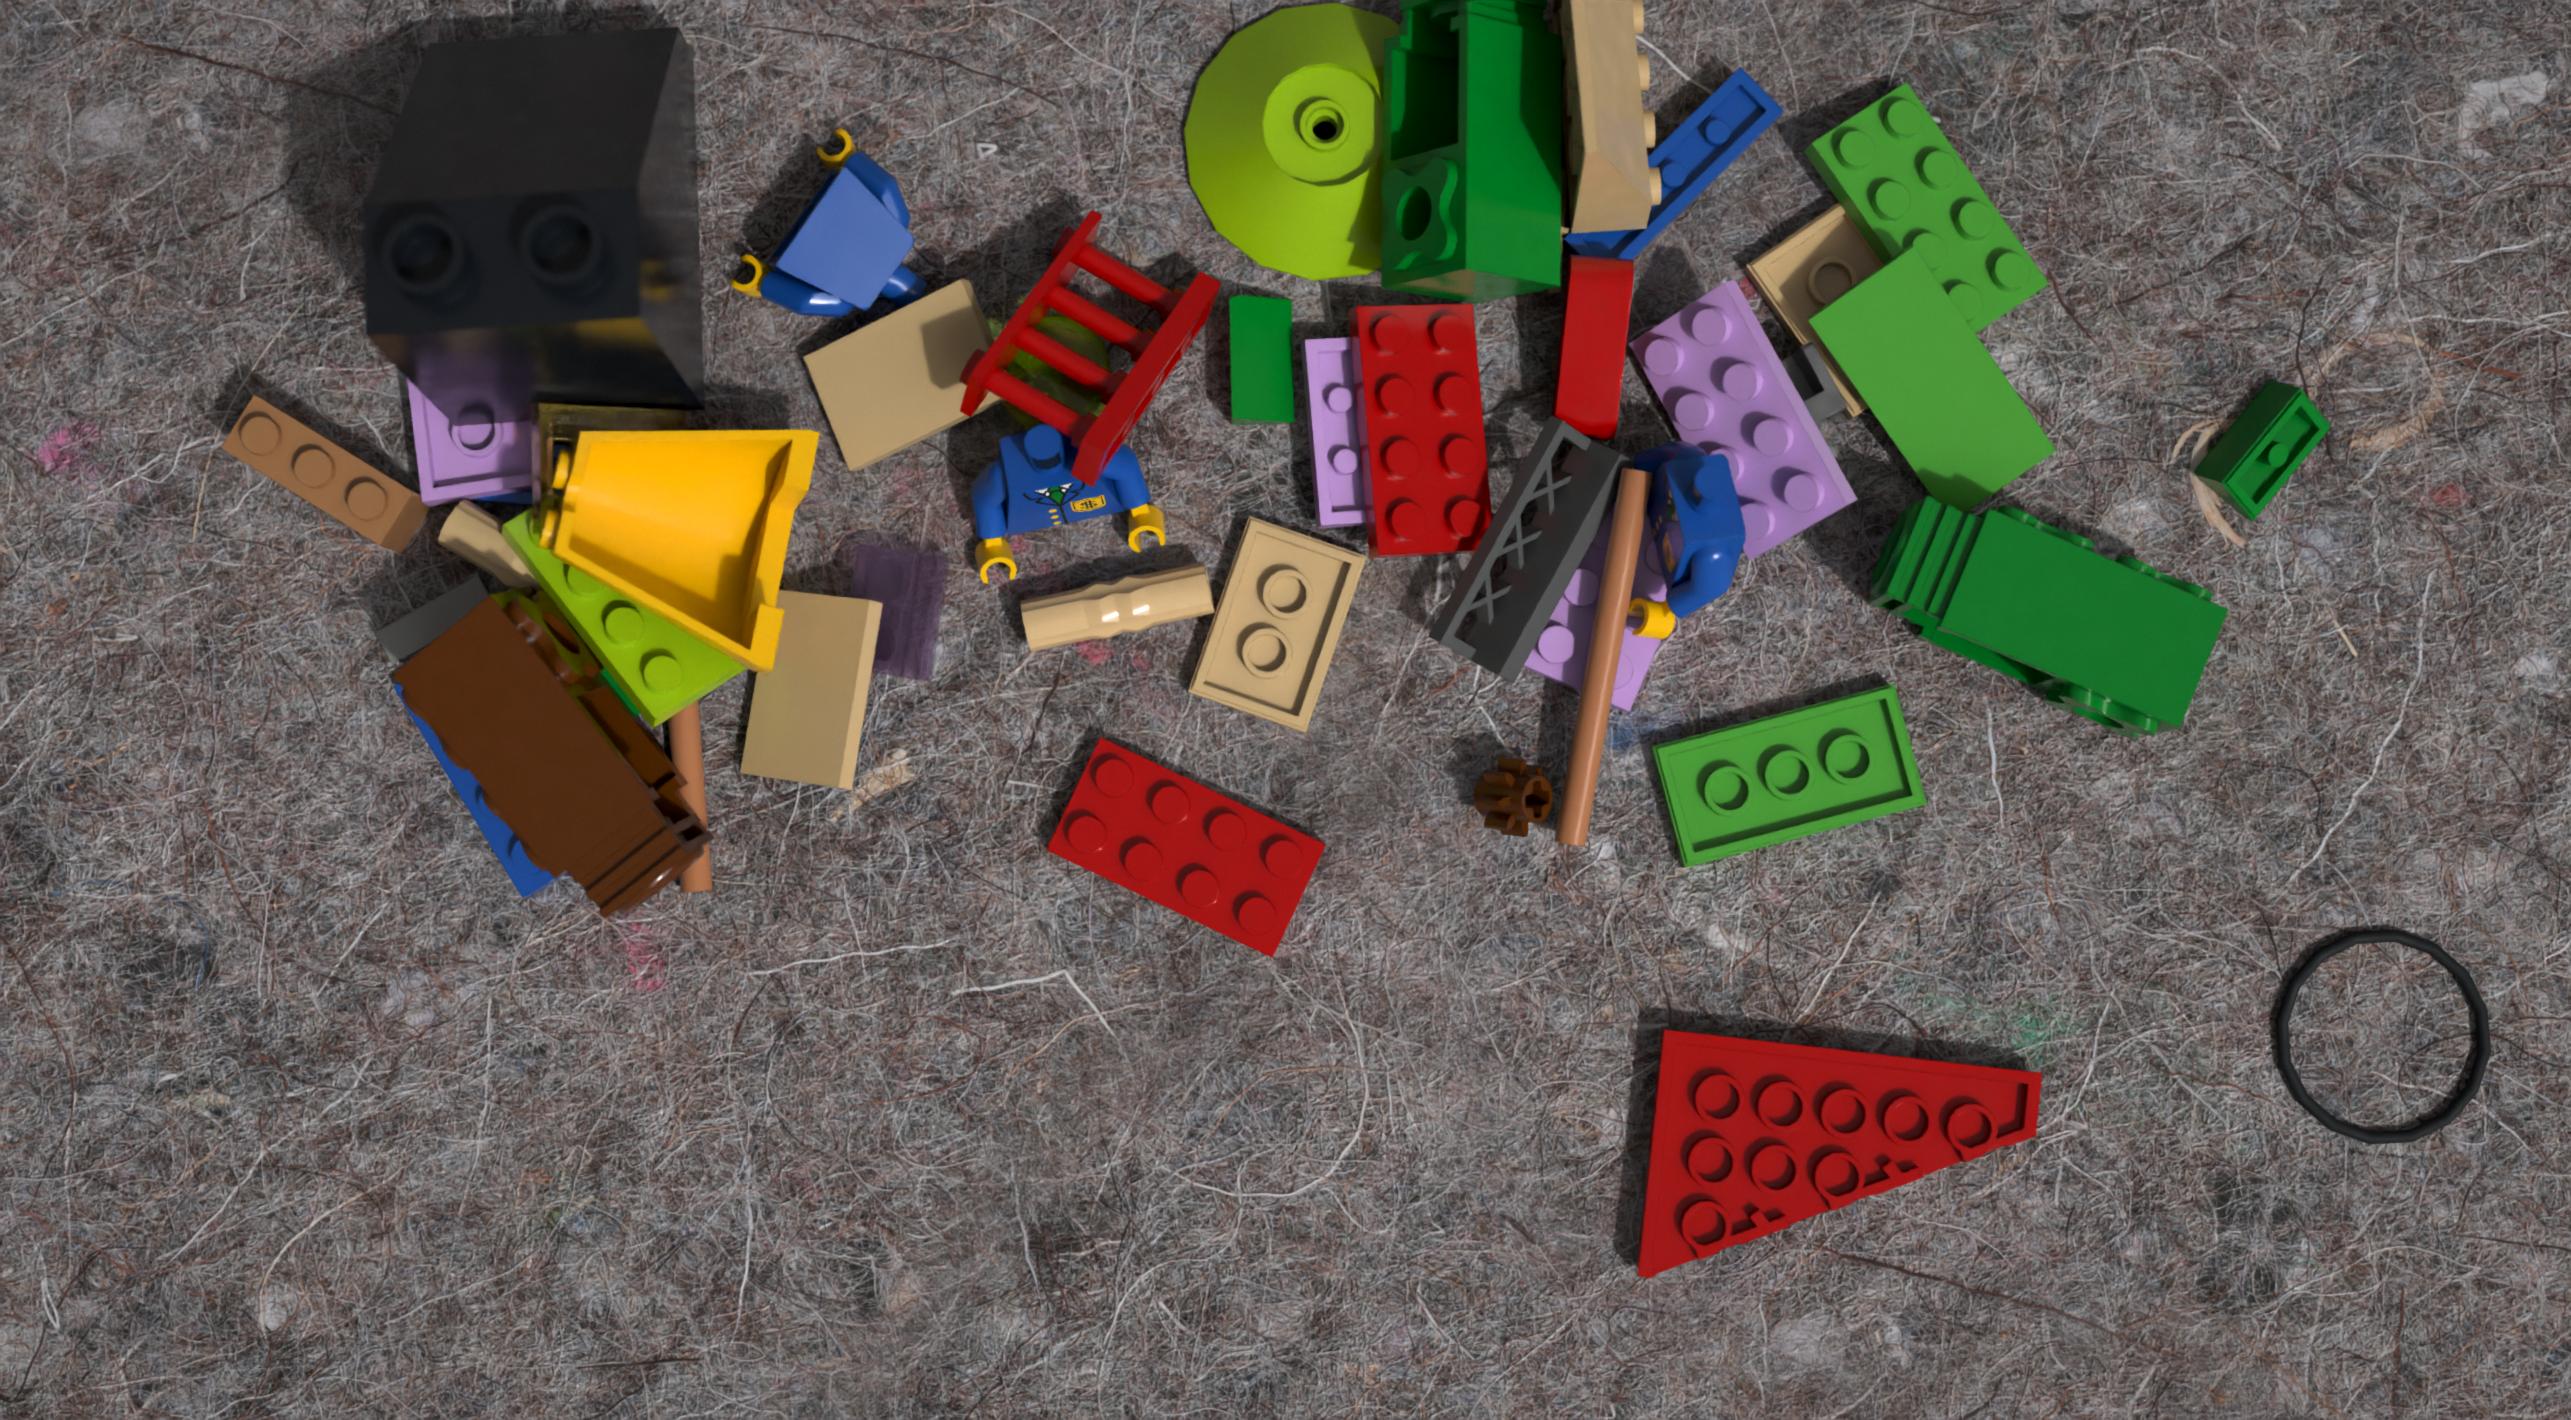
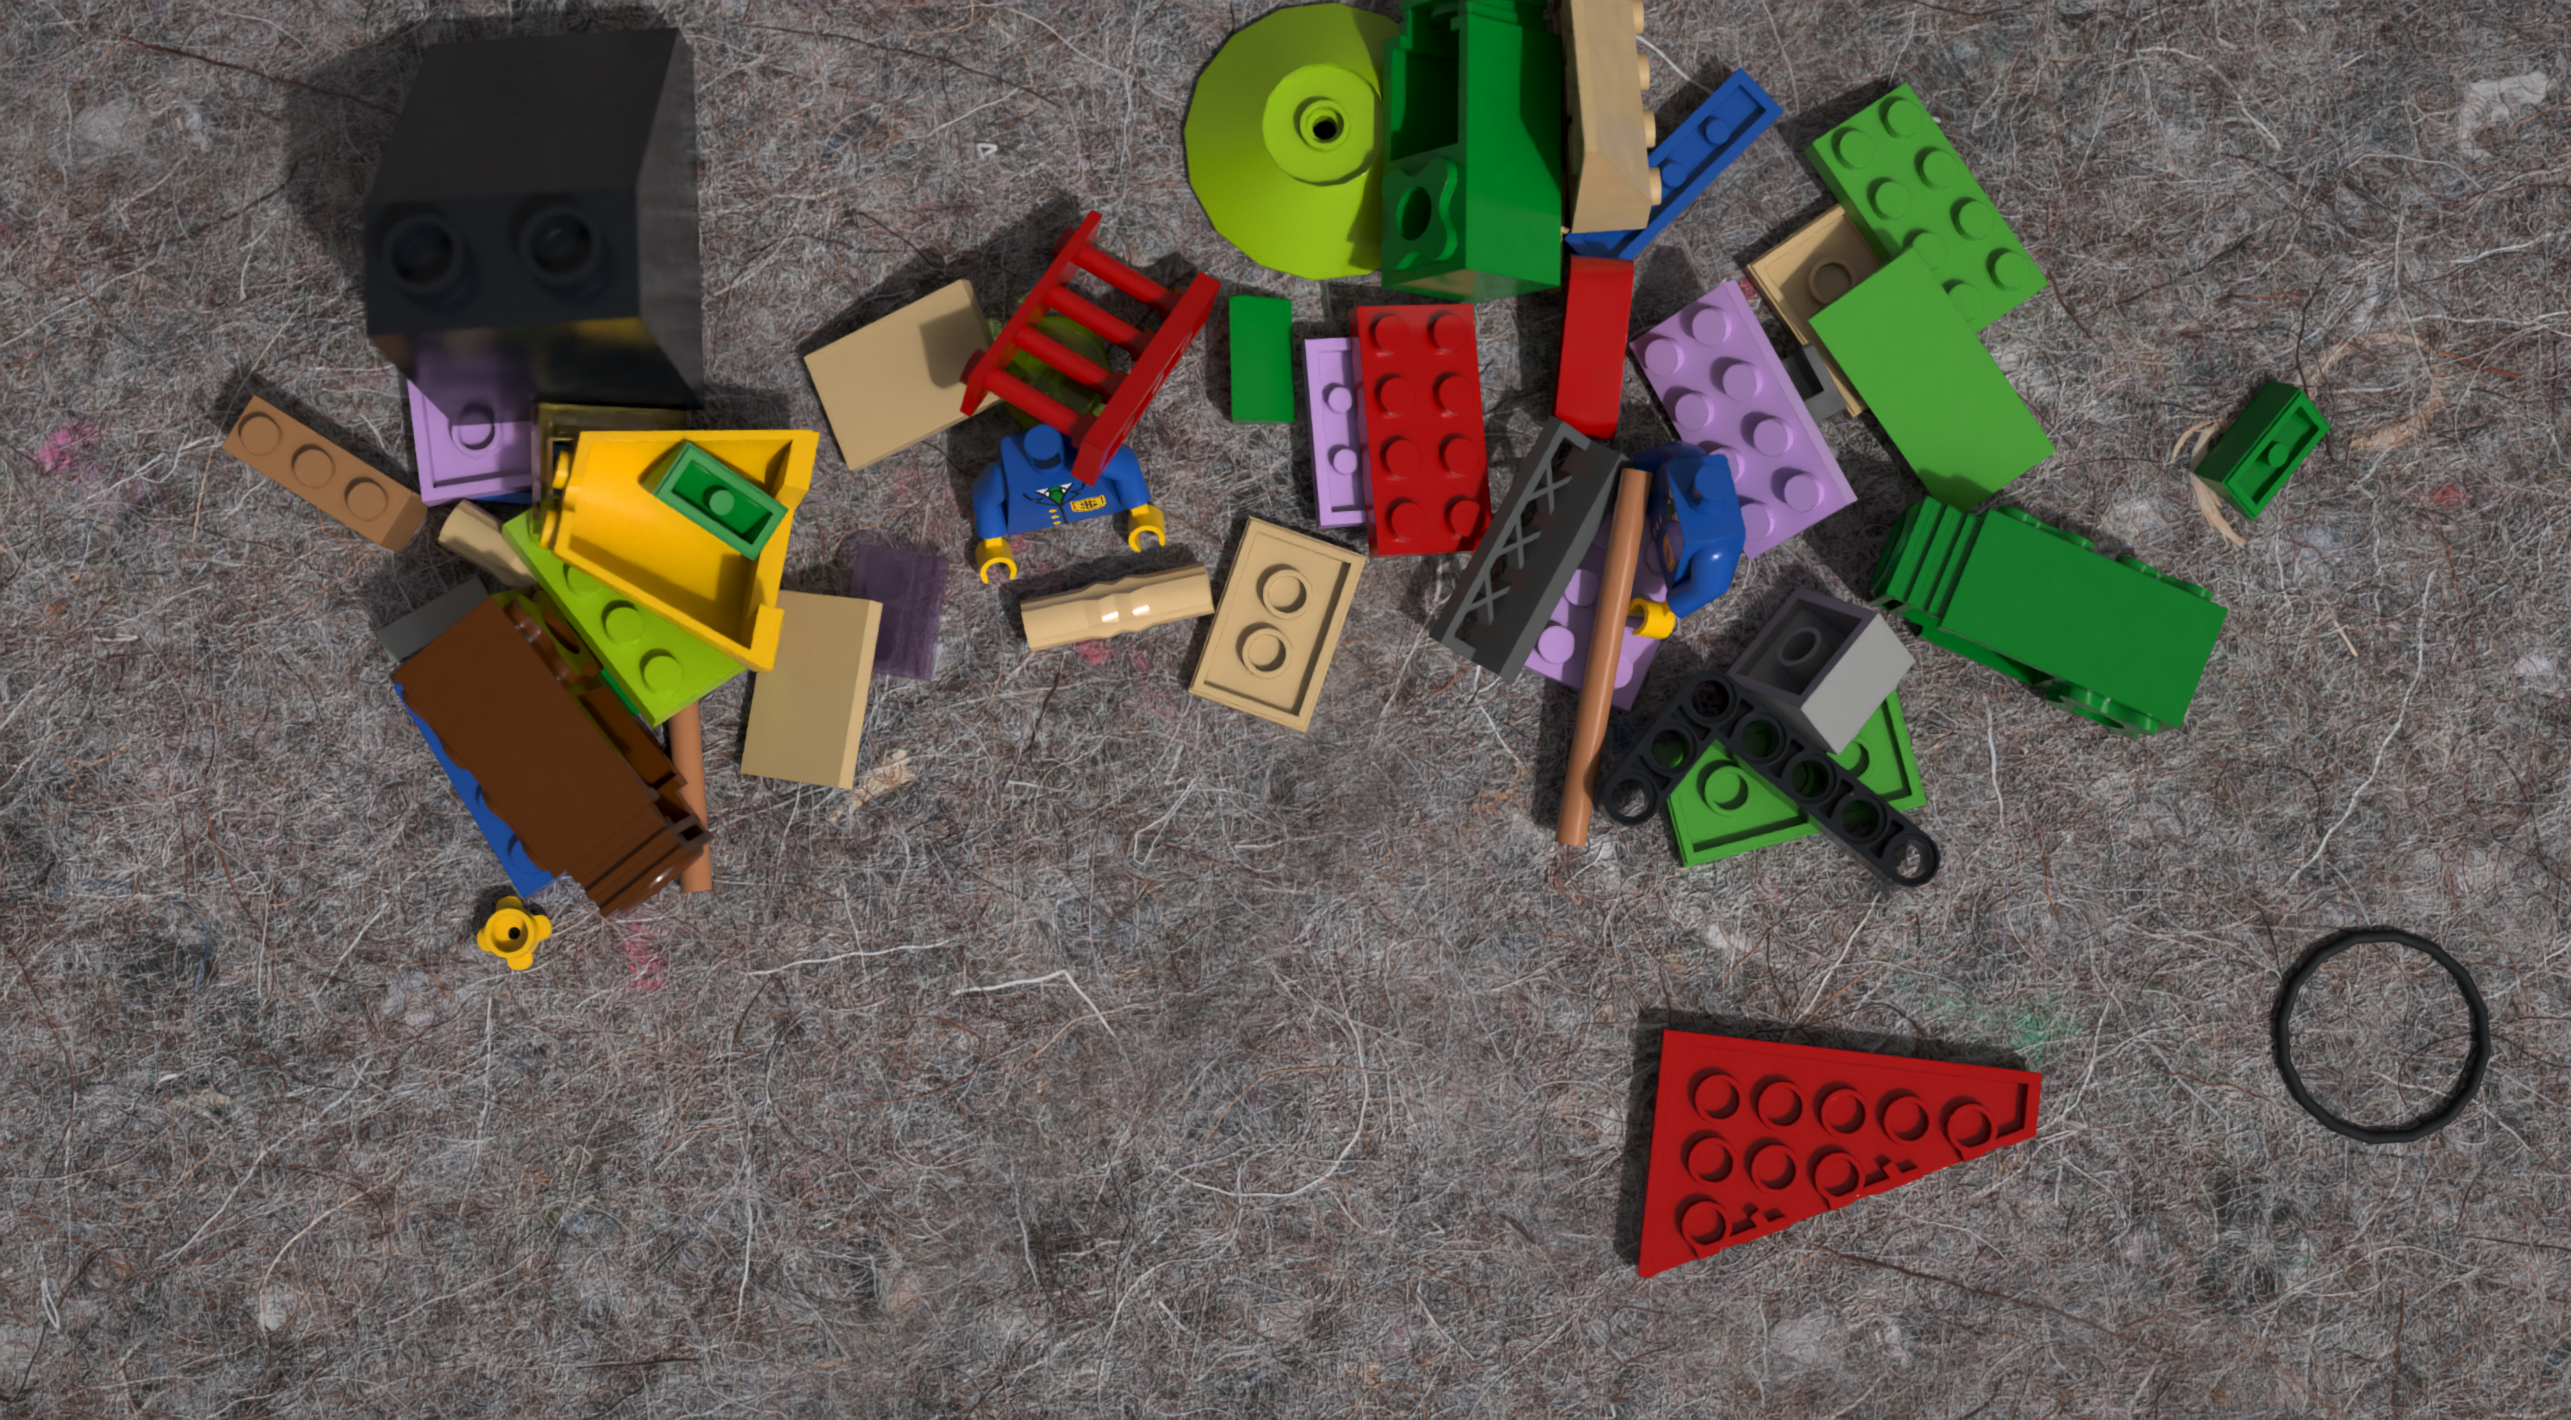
blue torso [730,129,927,318] -> none
red plate [1046,737,1326,958] -> none
reddish brown gear [1474,757,1553,837] -> none
none -> yellow plate [477,896,552,970]
none -> green slope [641,440,789,562]
none -> black beam [1597,670,1941,888]
none -> light grey slope [1726,587,1916,756]

